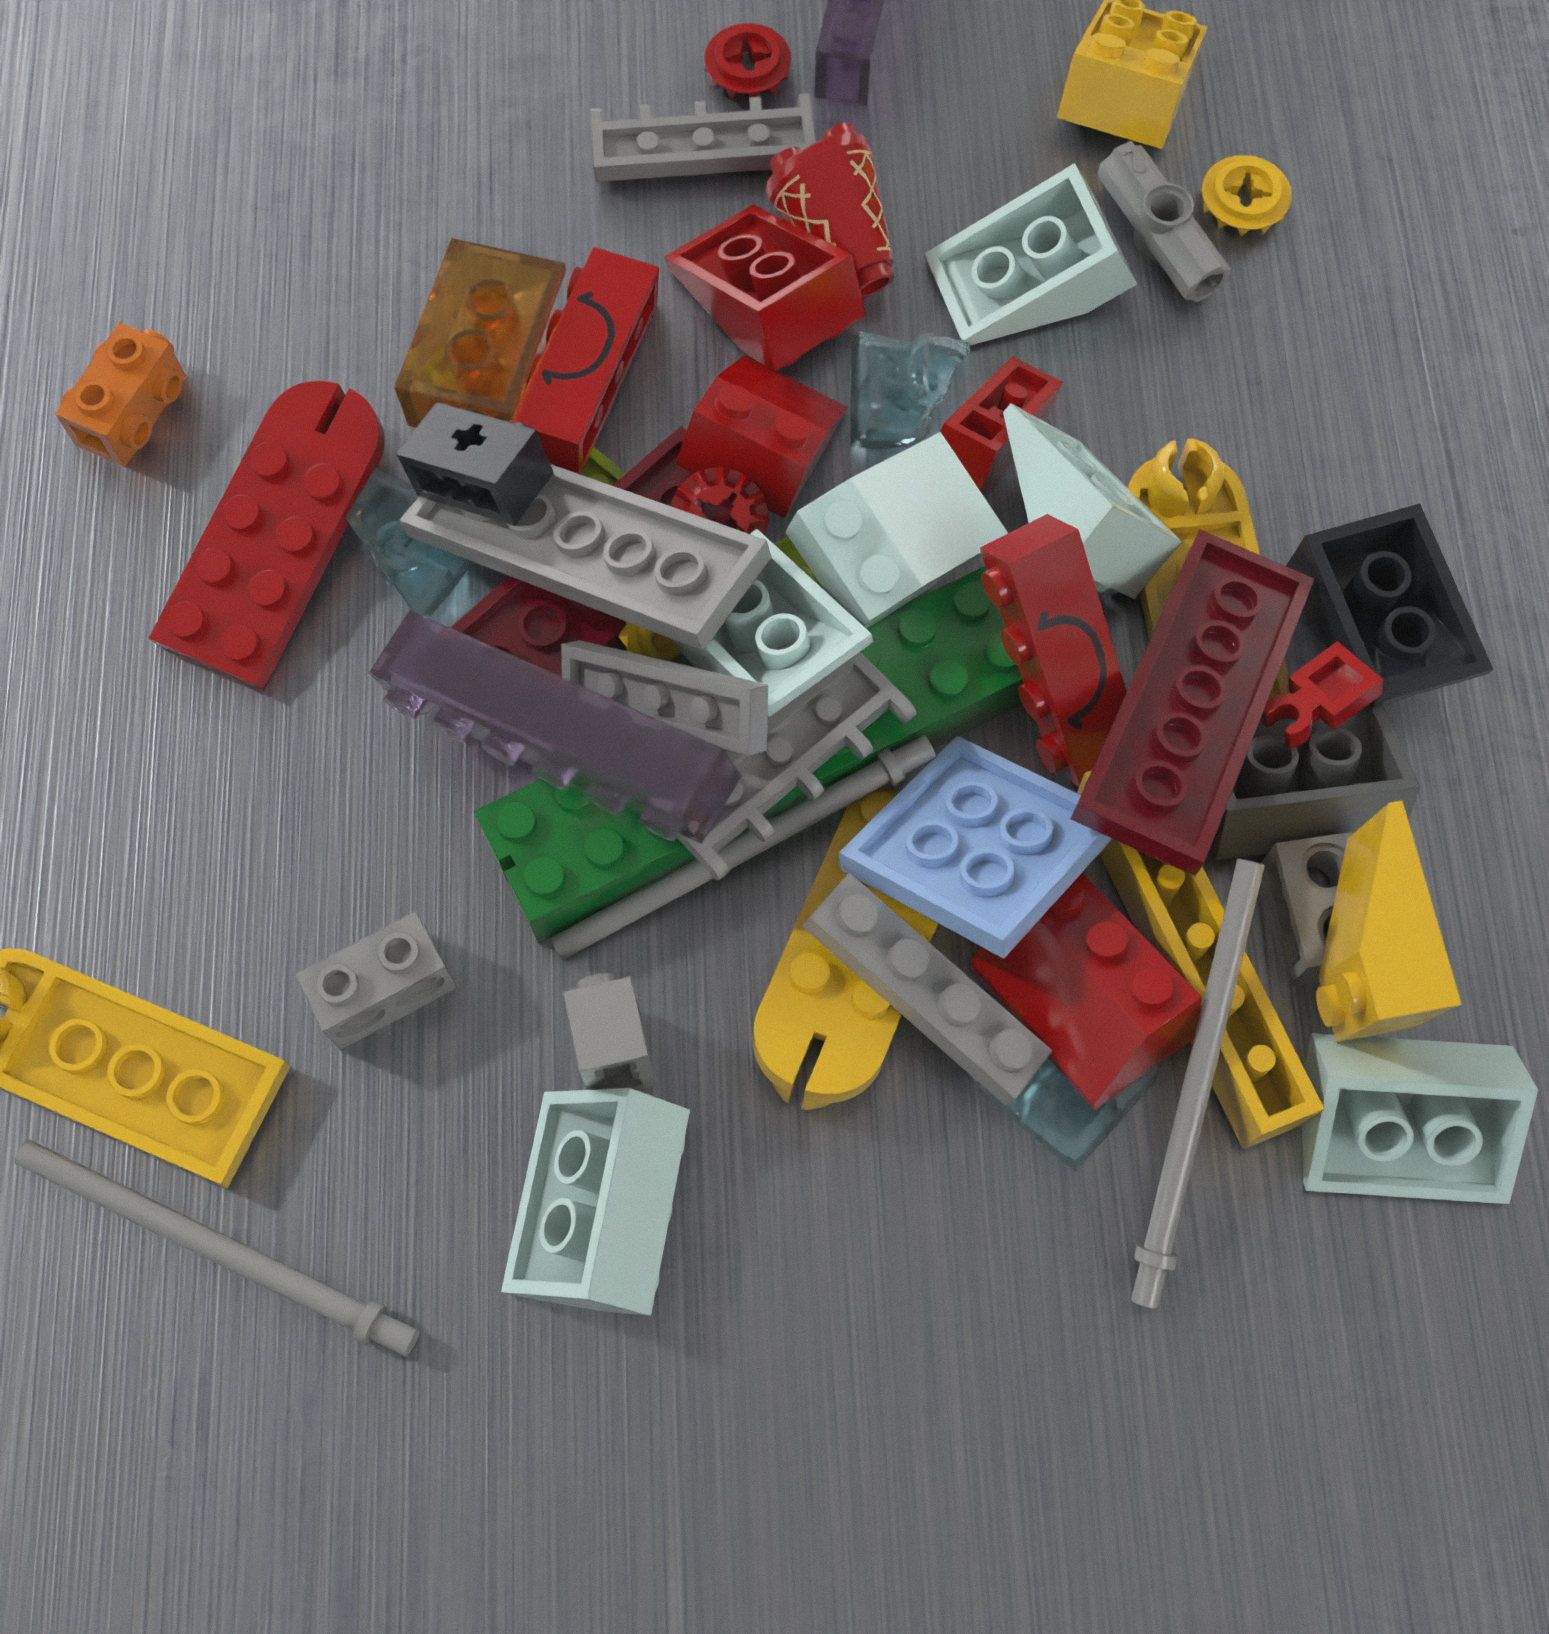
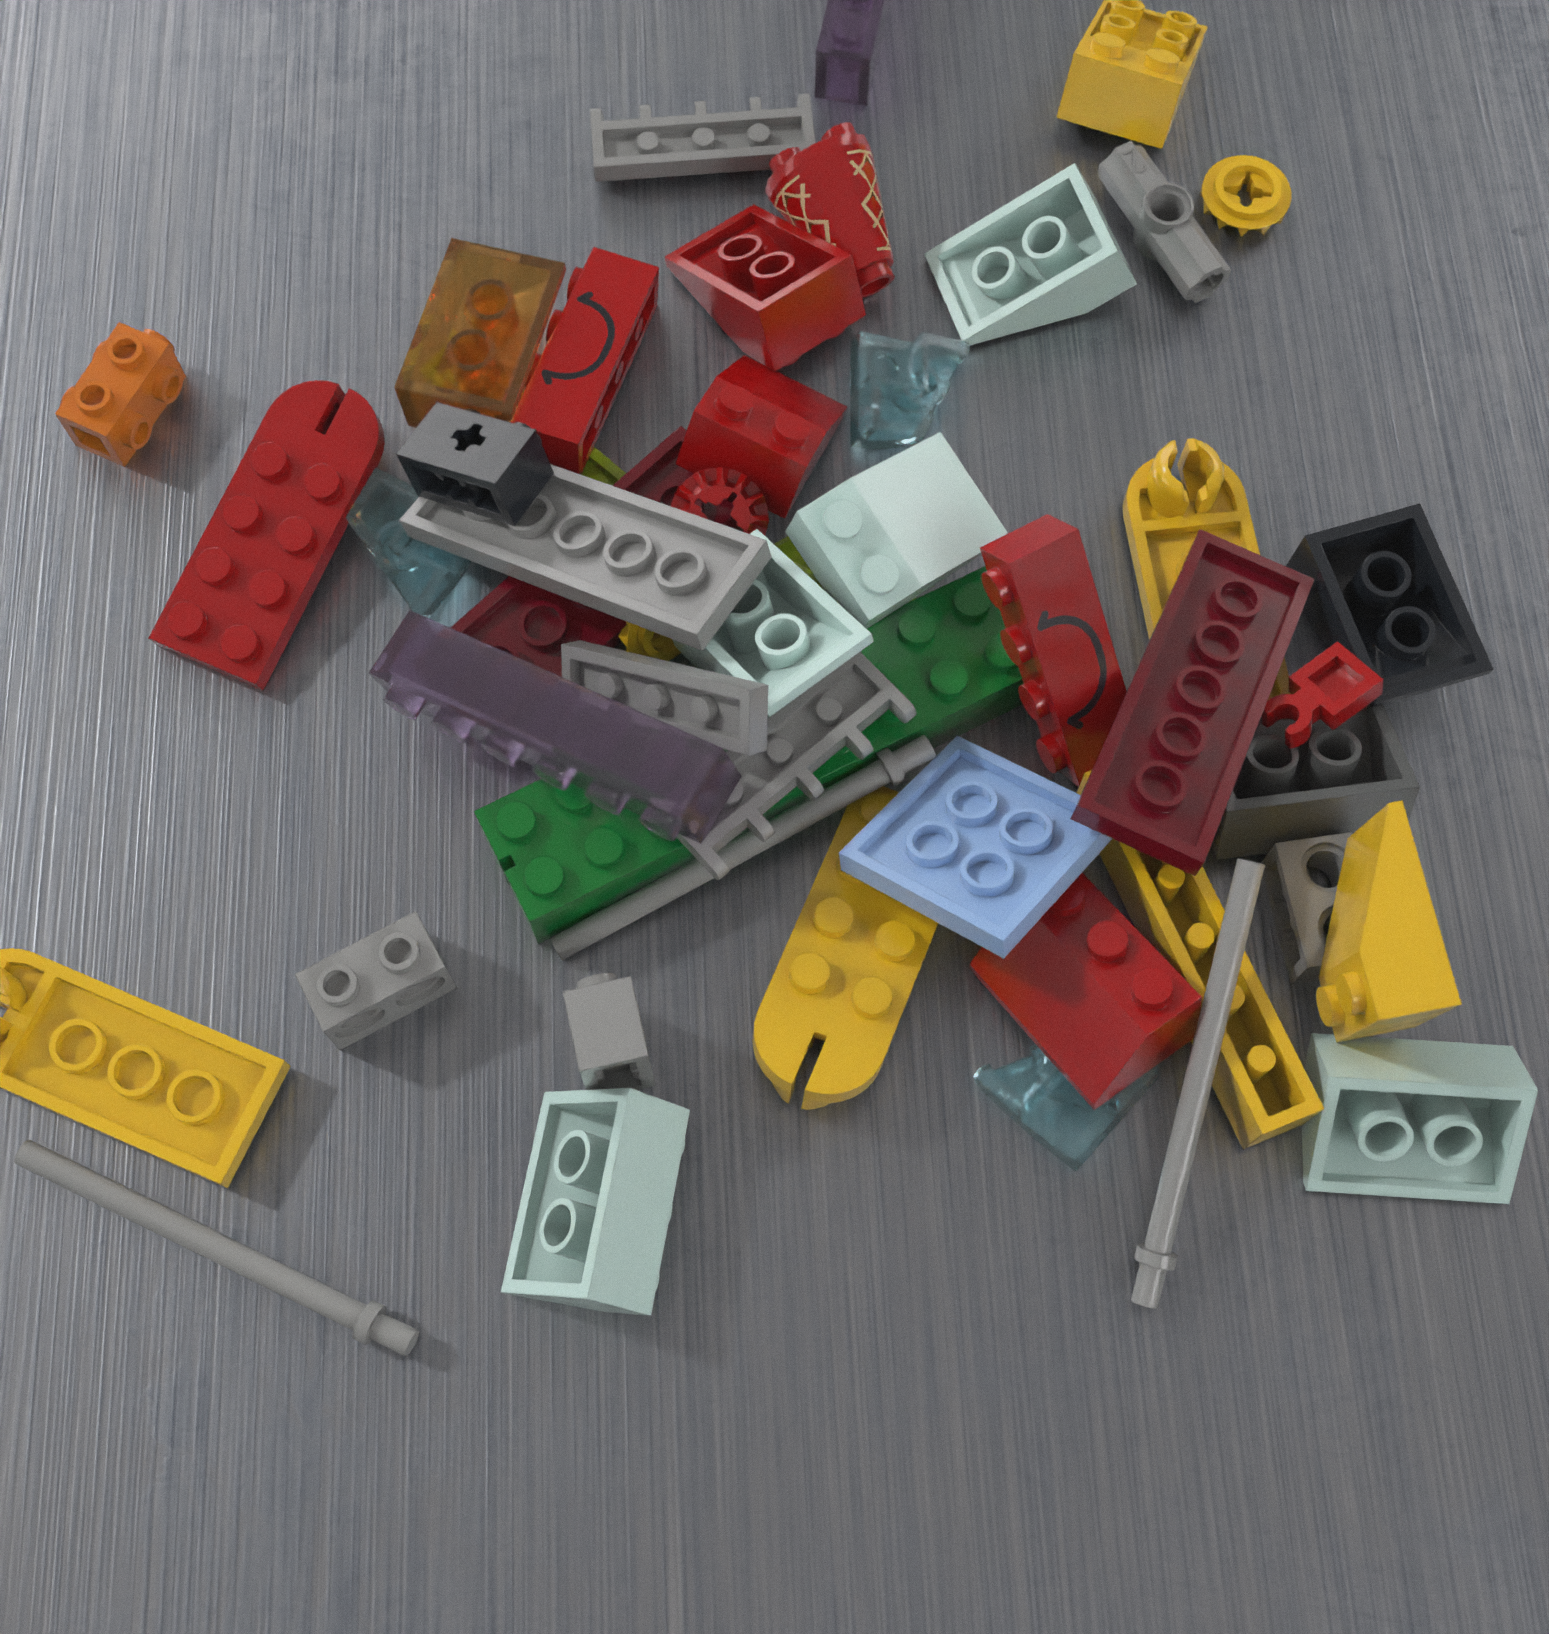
red gear [704,23,791,99] -> none
light grey plate [802,872,1052,1105] -> none
red slope [940,356,1063,497] -> none
light aqua slope [1003,403,1182,599] -> none

